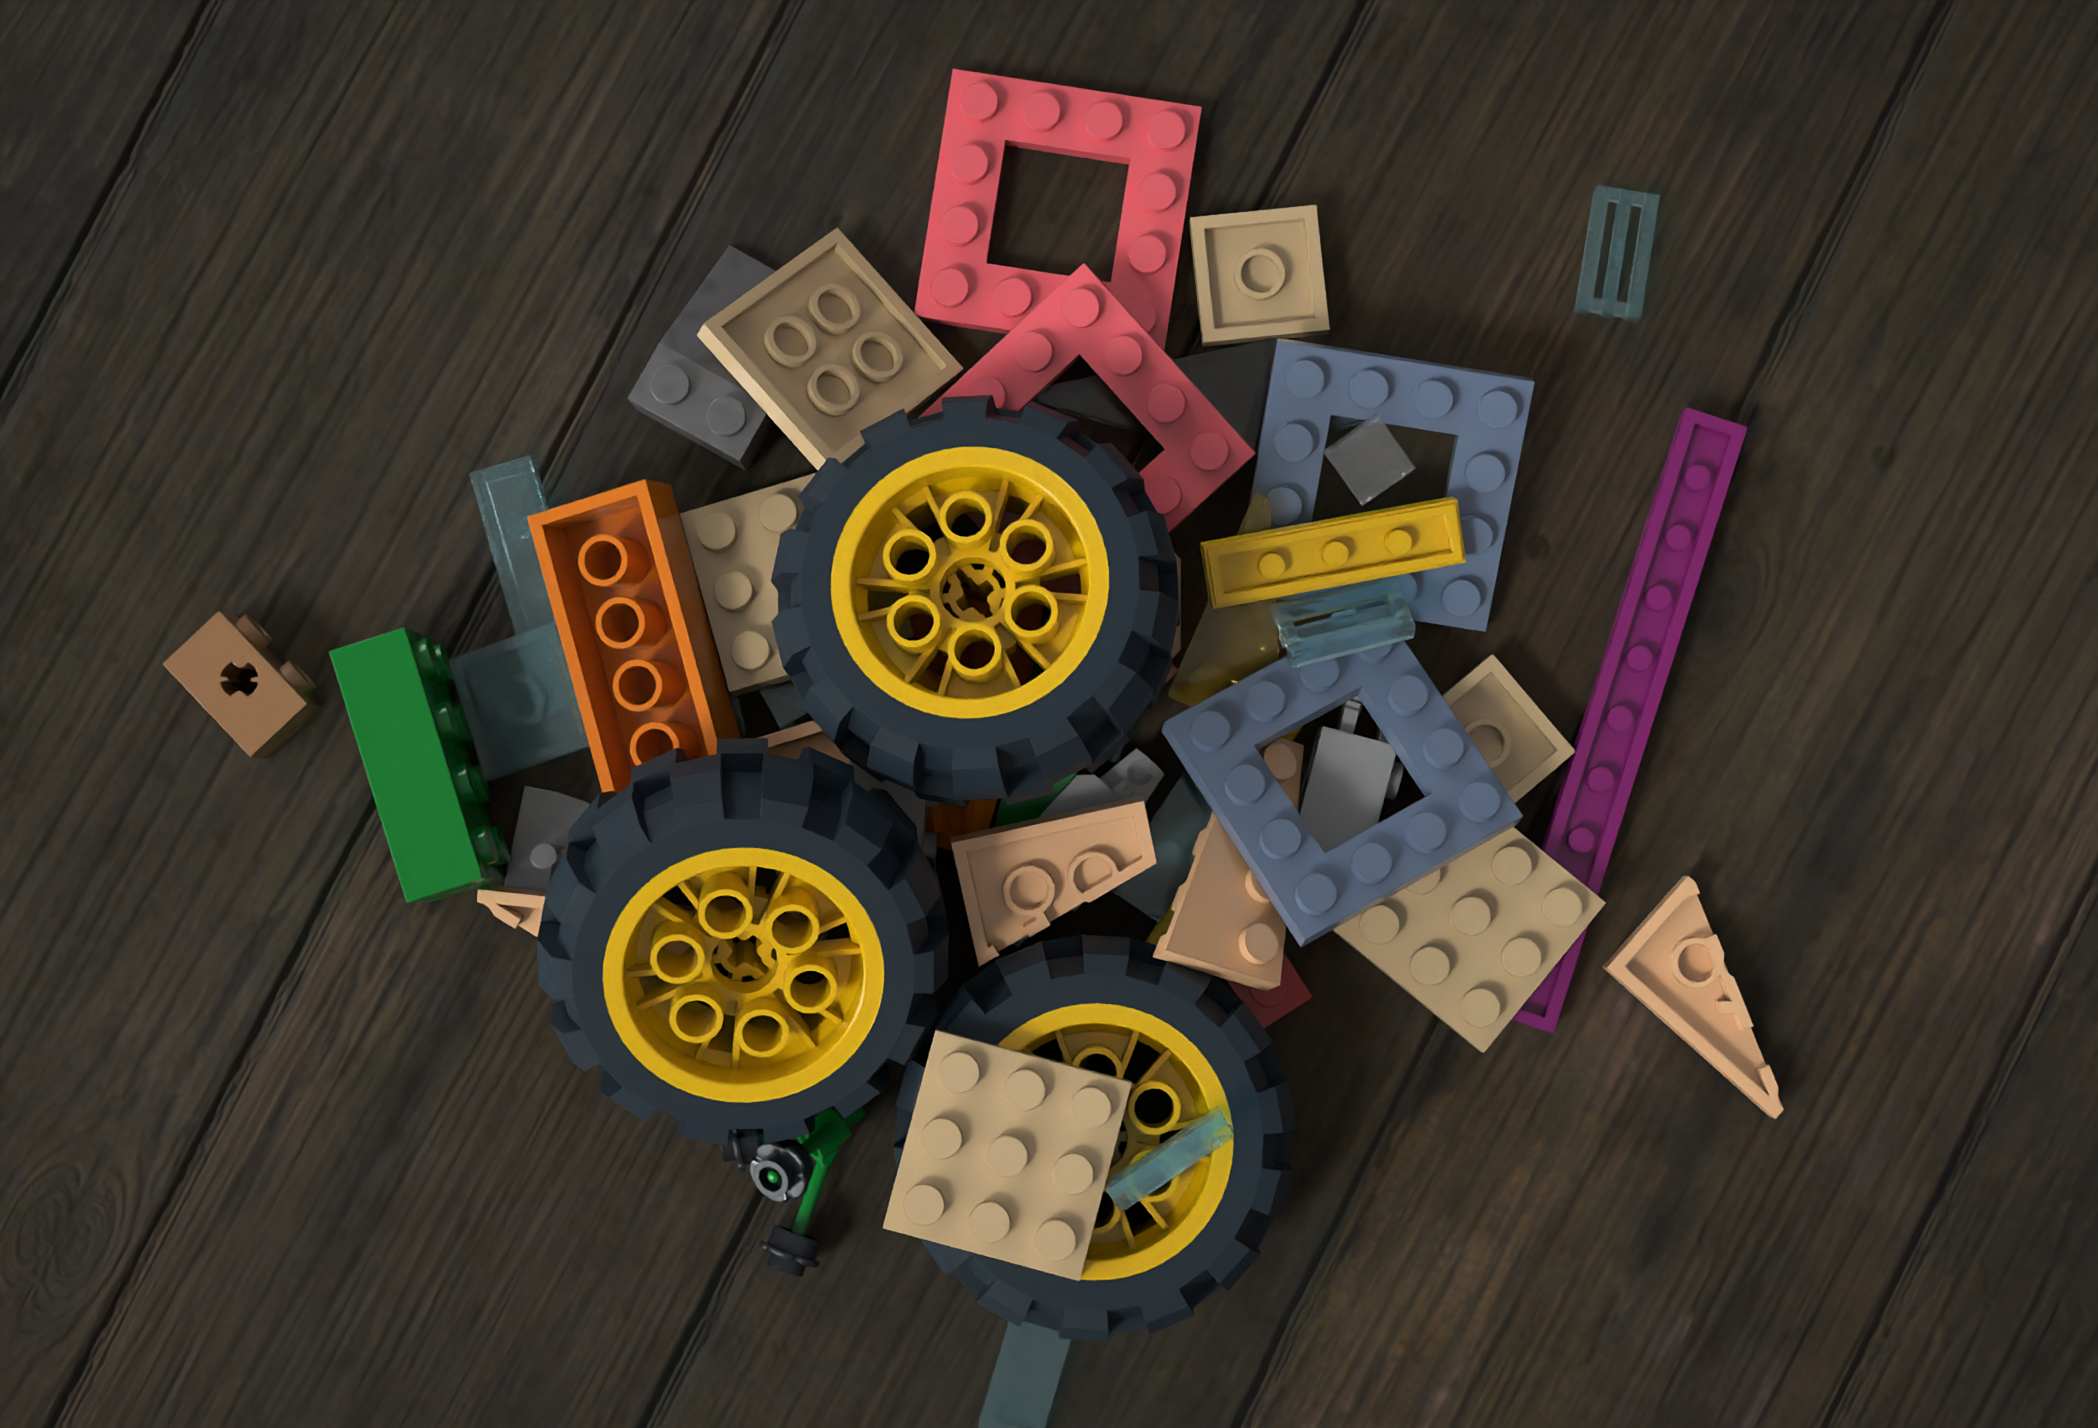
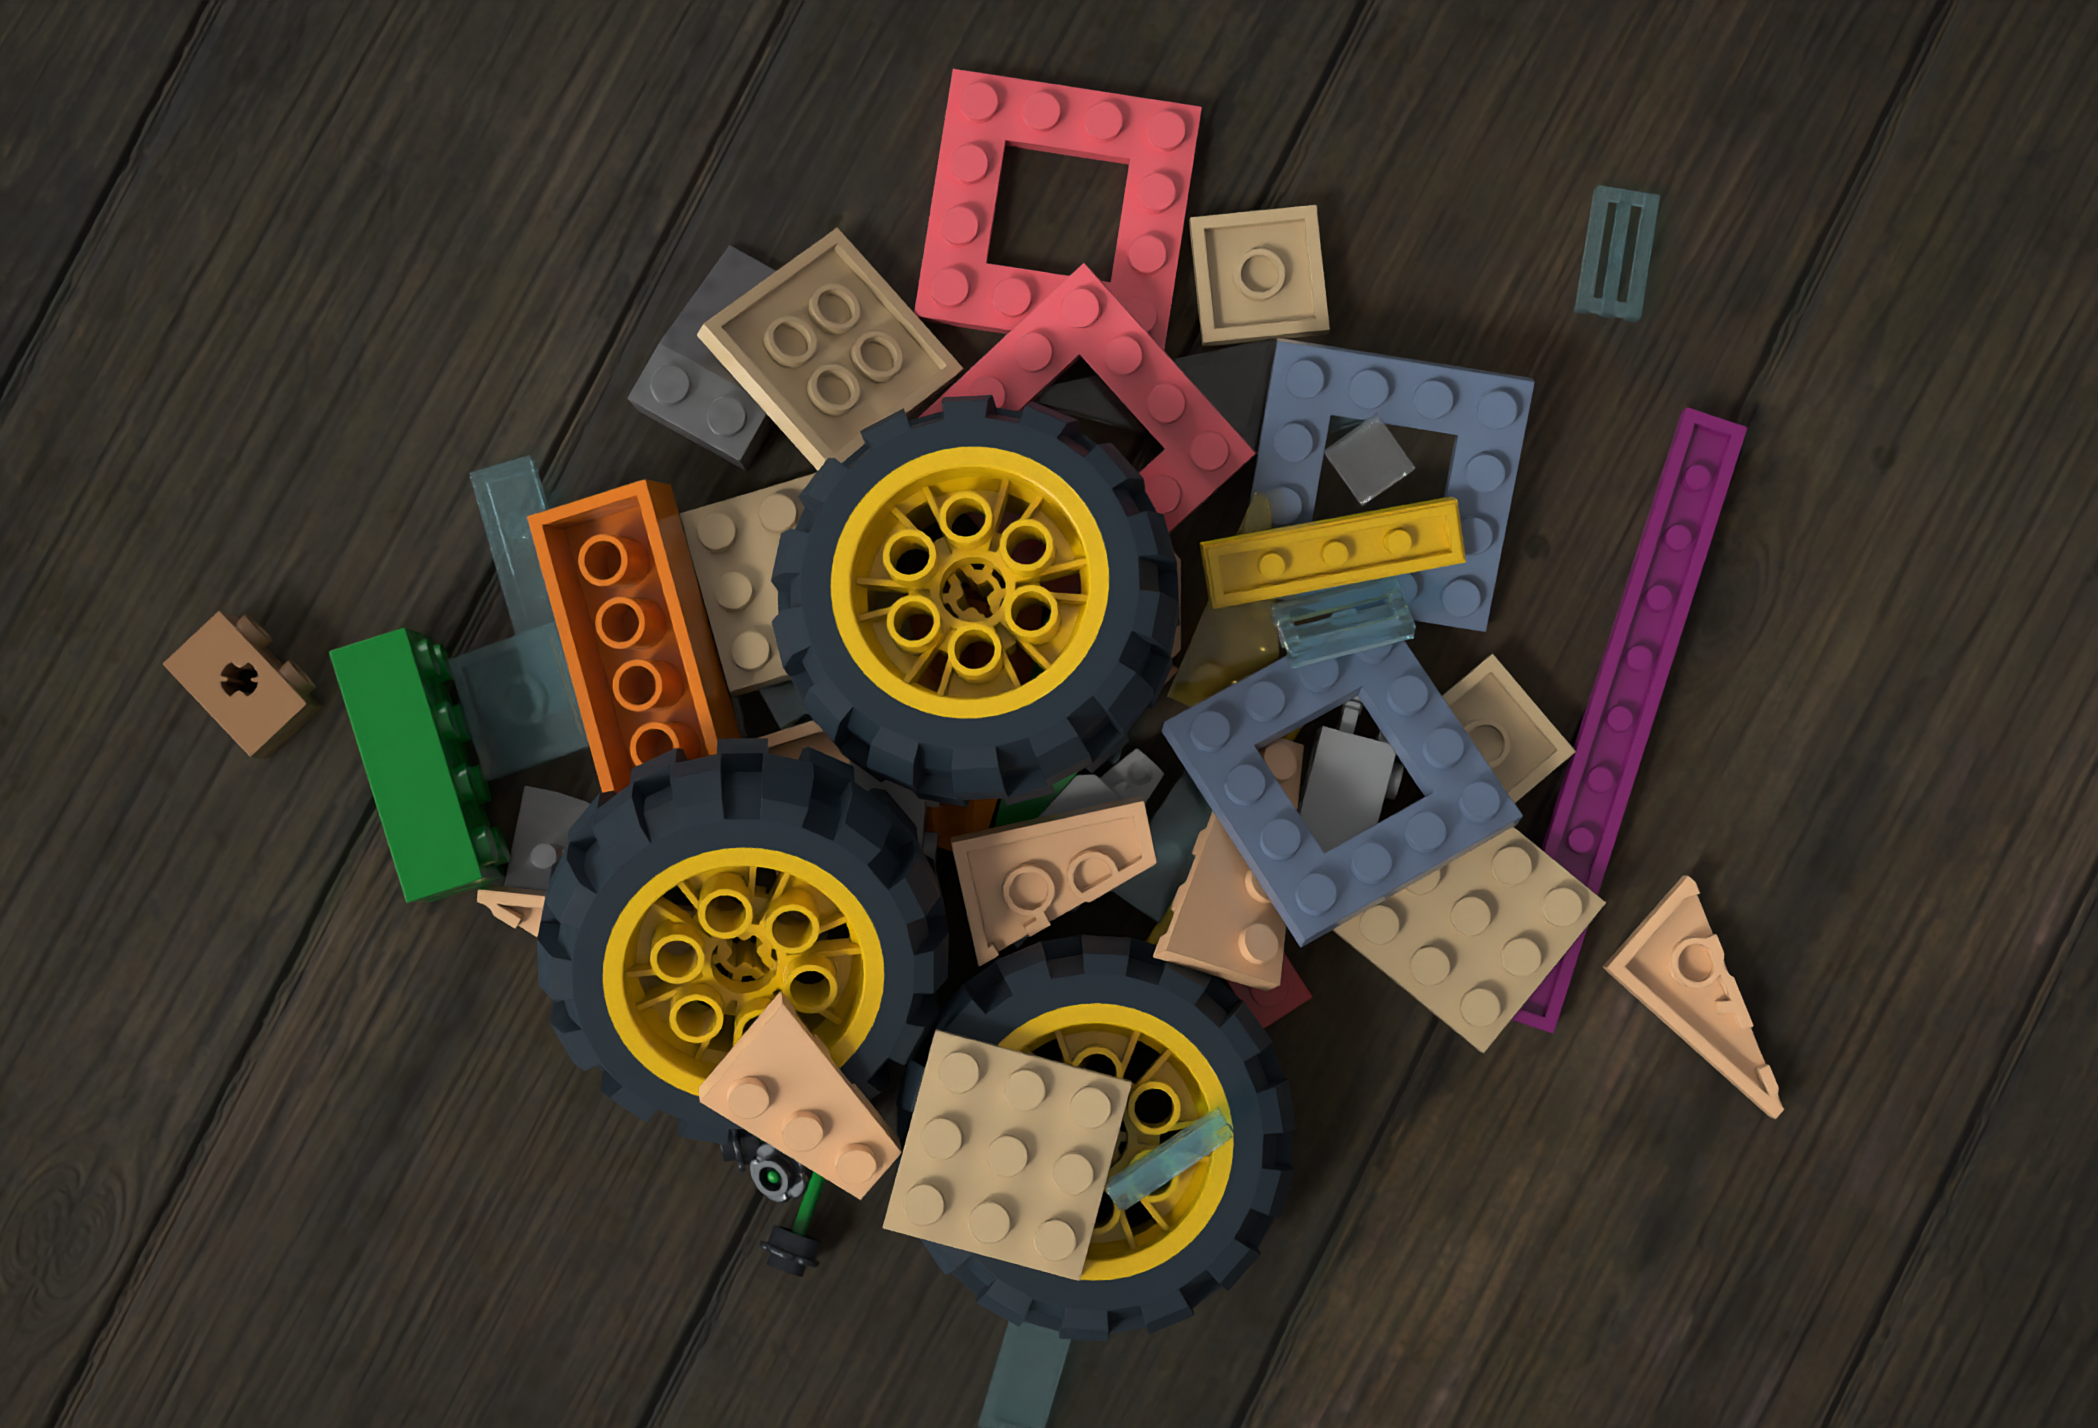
none -> light nougat wing [699,991,902,1200]

